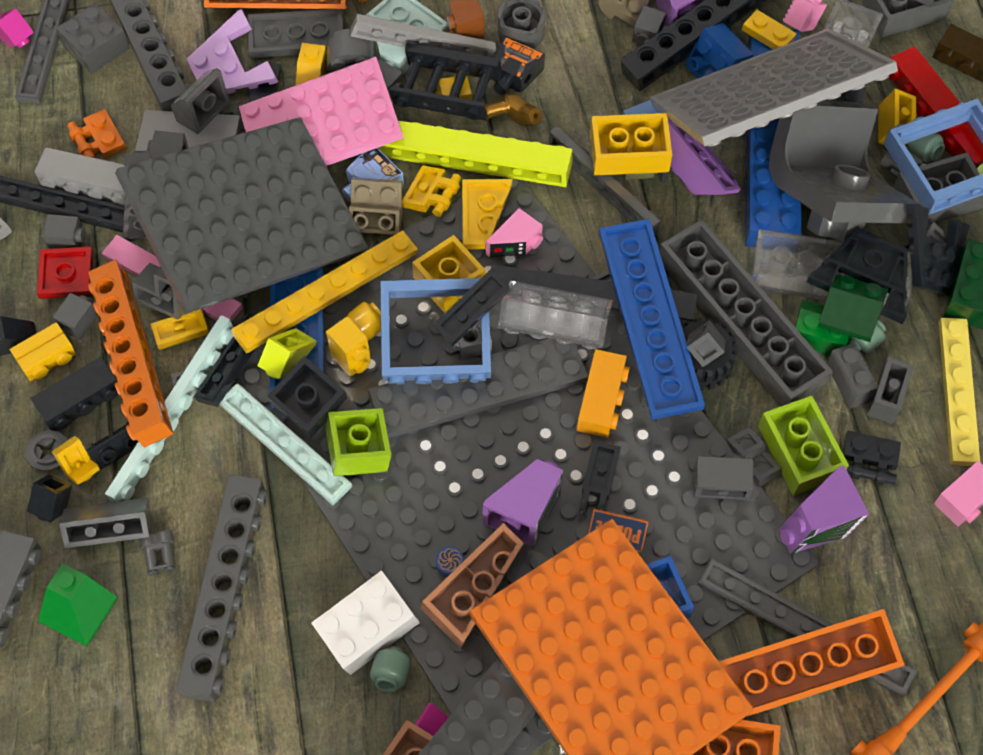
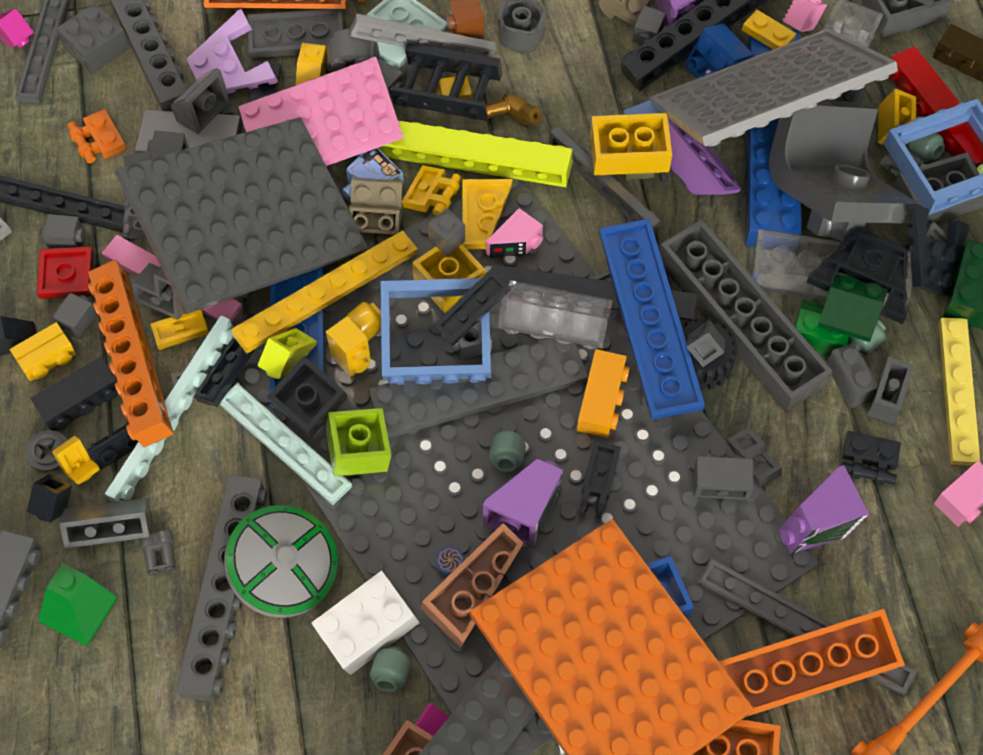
light grey brick [34,147,125,205] -> none
torso [493,36,545,95] -> none
dark blue slope [588,509,649,553] -> none
lime brick [758,396,849,496] -> none
none -> dish [224,505,338,618]
none -> dark grey brick [428,208,466,256]
none -> sand green head [489,430,526,472]

